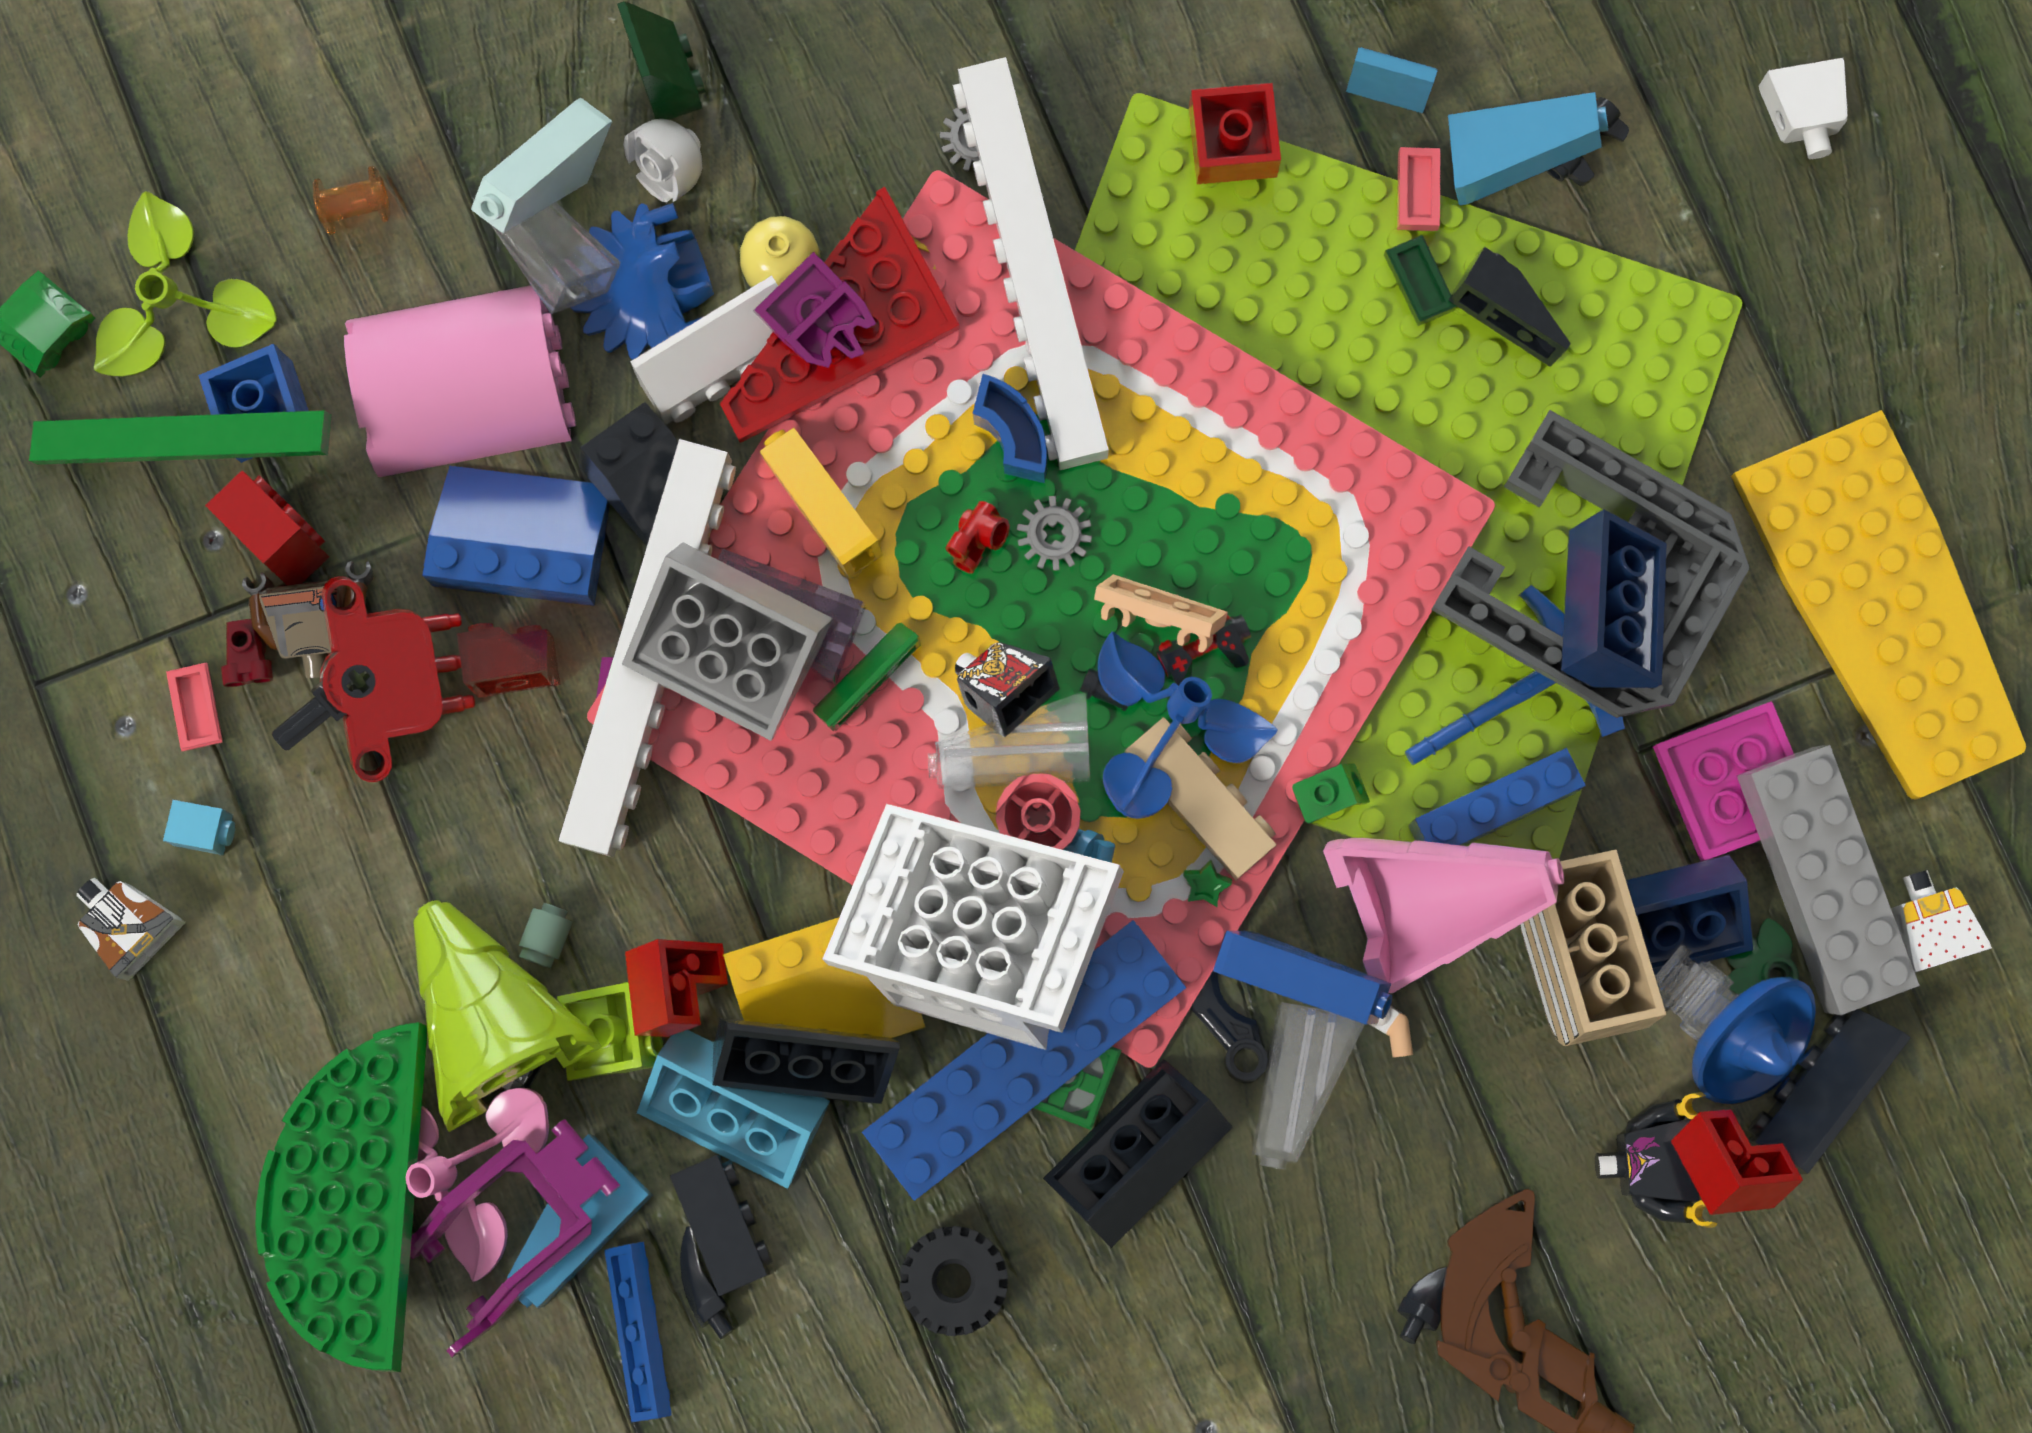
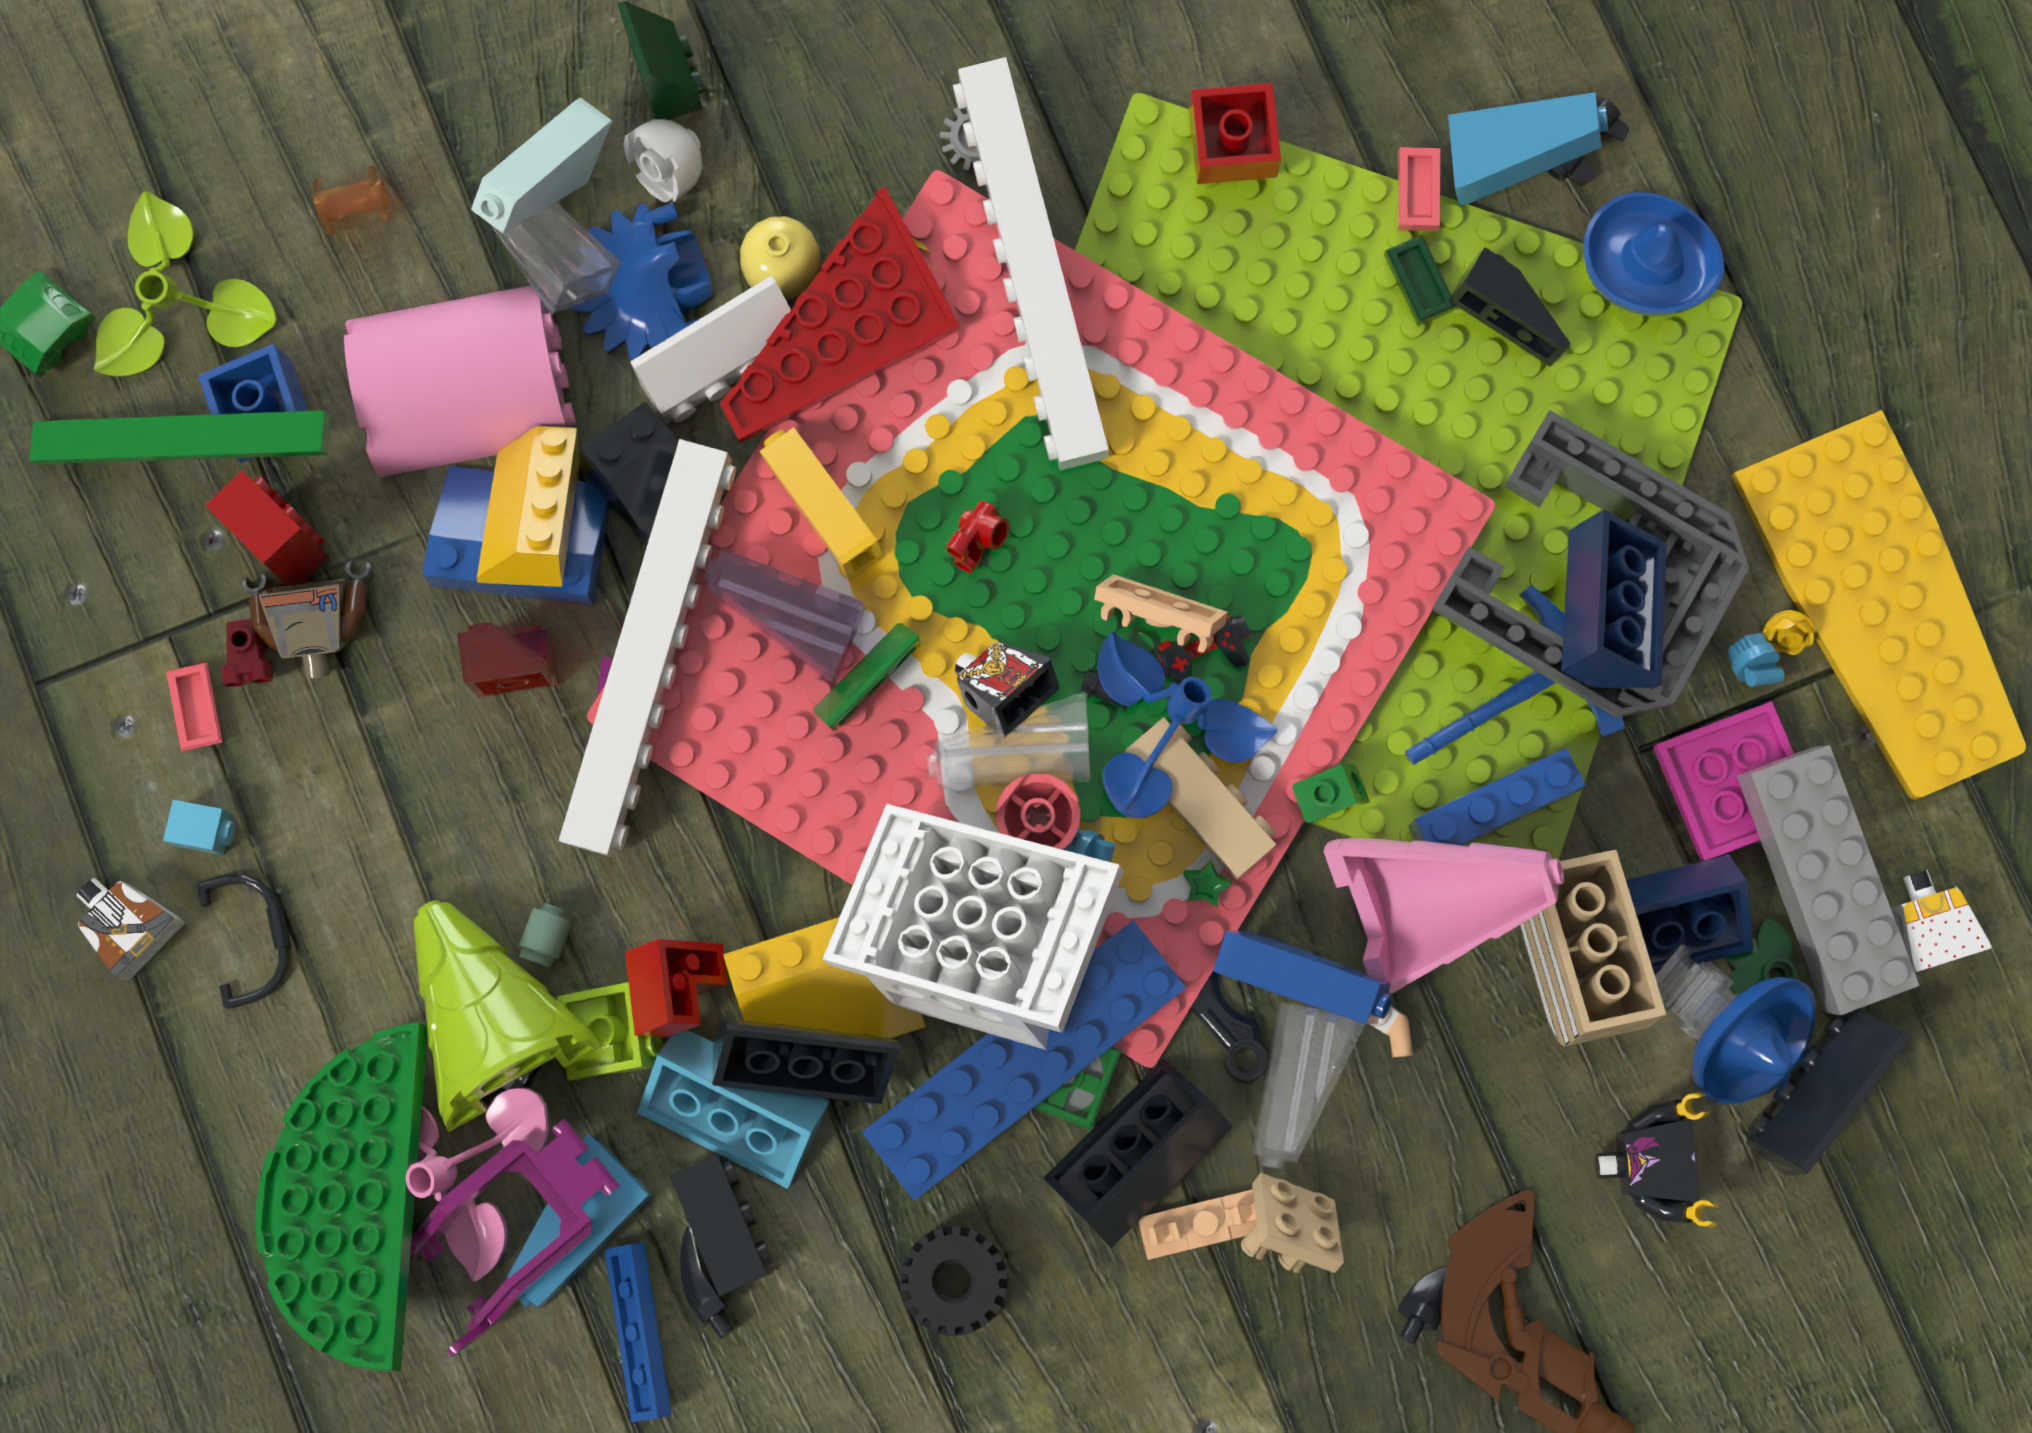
red piece [272,576,475,782] -> none
light grey slope [622,542,833,741] -> none
magenta plate [753,252,876,368] -> none
blue brick [973,374,1047,483] -> none
light grey gear [1017,496,1092,571] -> none
dark azure tile [1346,47,1437,113] -> none
red brick [1671,1109,1803,1215] -> none
white torso [1759,58,1847,159] -> none
none -> black piece [197,874,291,1009]
none -> yellow slope [477,426,579,587]
none -> light nougat plate [1138,1189,1257,1260]
none -> tan plate [1241,1173,1344,1273]
none -> blue hat [1584,192,1724,316]
none -> dark azure piece [1728,633,1784,687]
none -> yellow plate [1763,610,1816,655]

